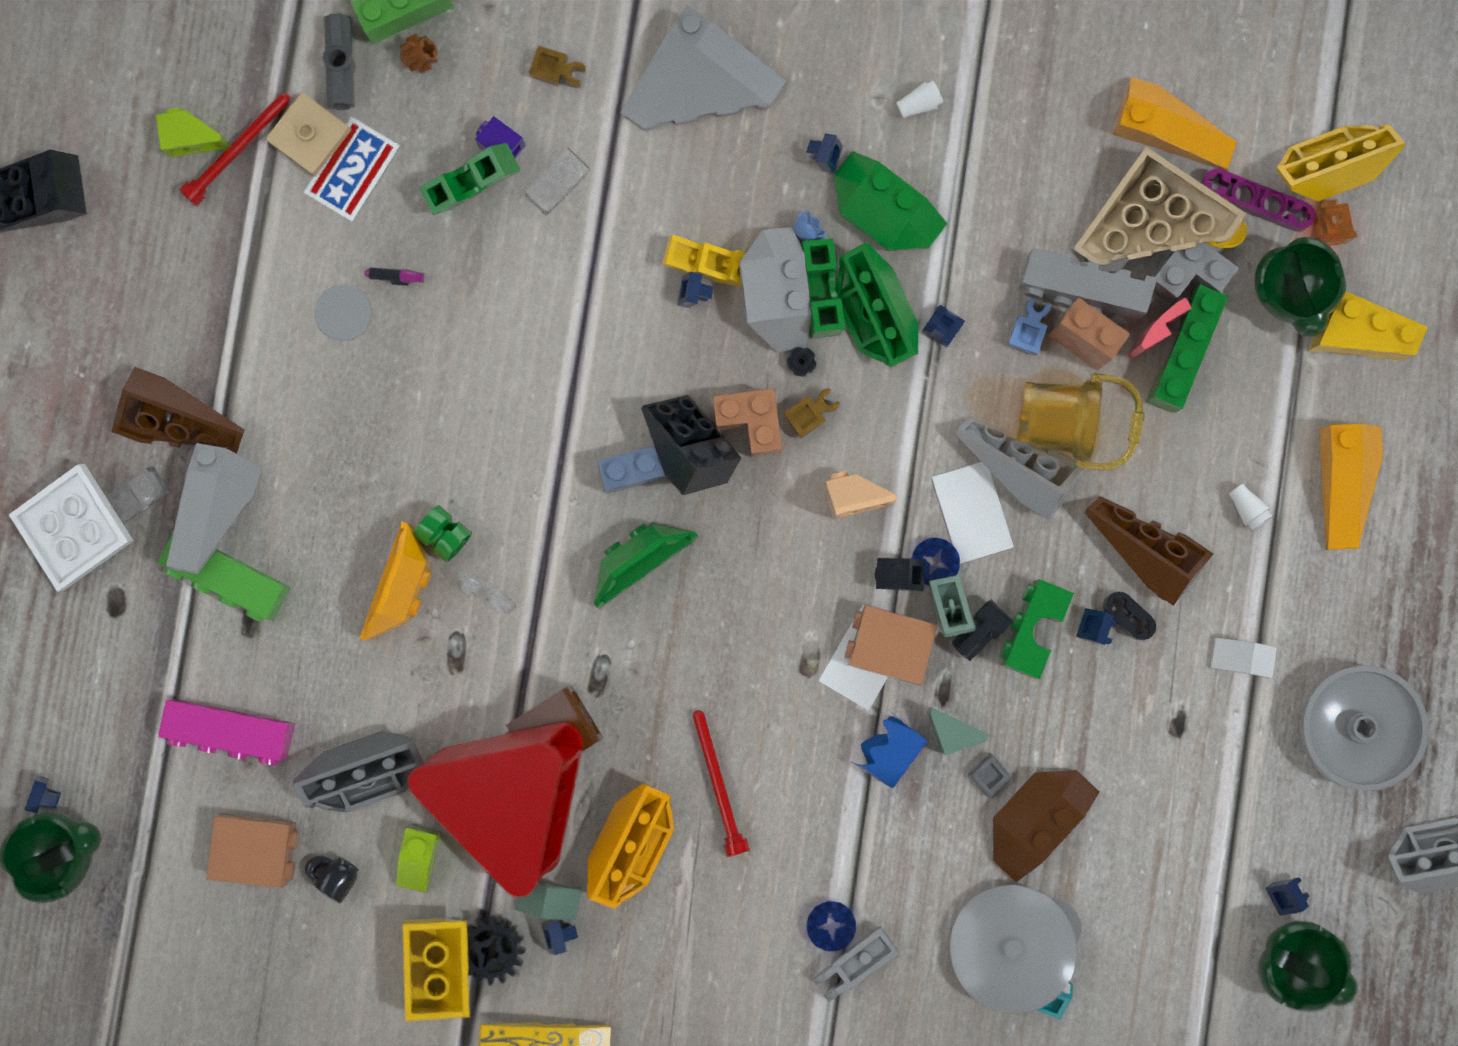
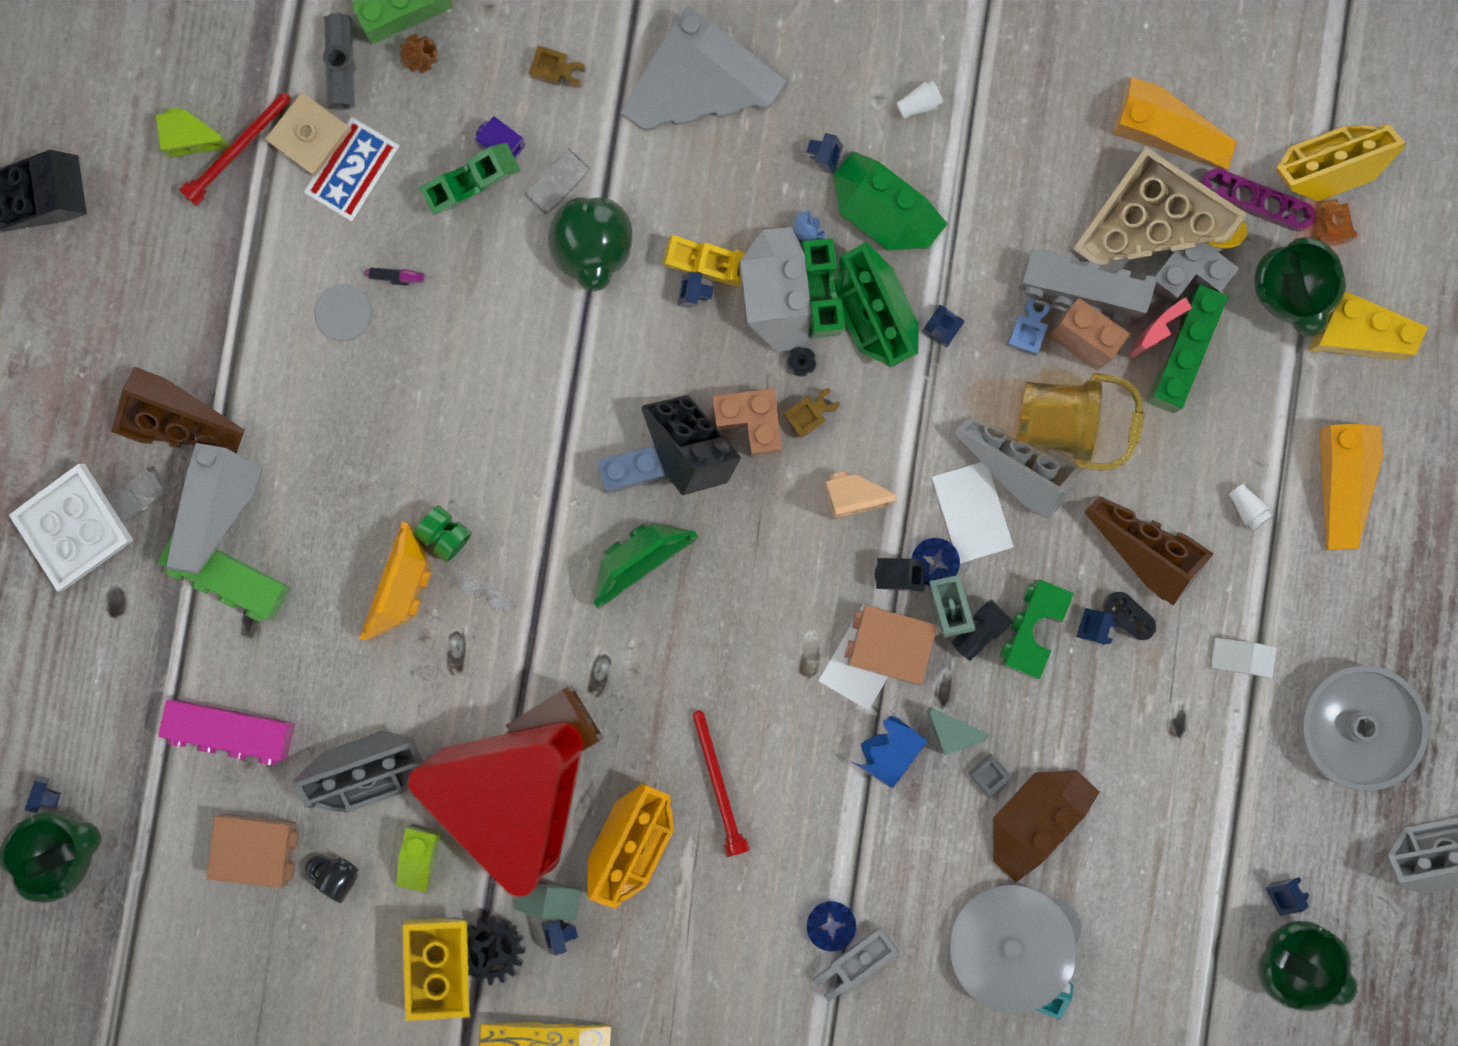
none -> dark green piece [548,197,633,292]

